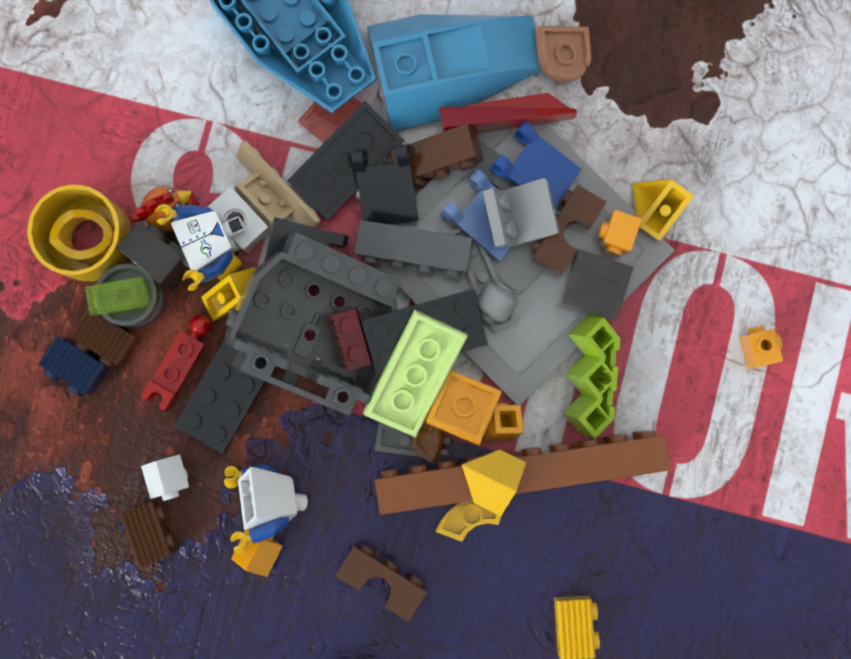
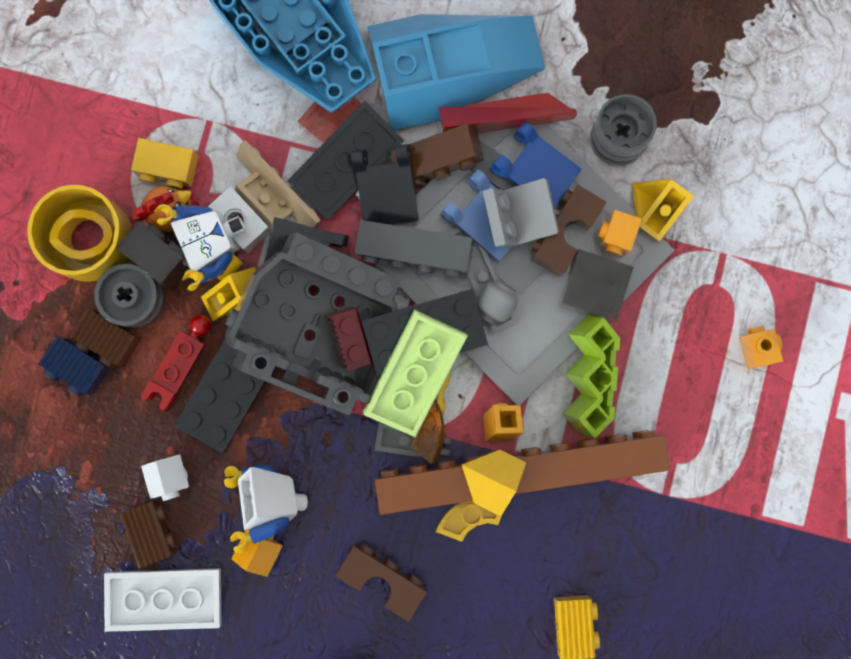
clear neon green tile [85,276,150,316] -> none
light orange tile [426,370,502,445] -> none
nougat tile [535,26,591,83] -> none
none -> white plate [104,568,222,632]
none -> yellow brick [131,138,199,190]
none -> dark grey wheel [590,94,657,166]

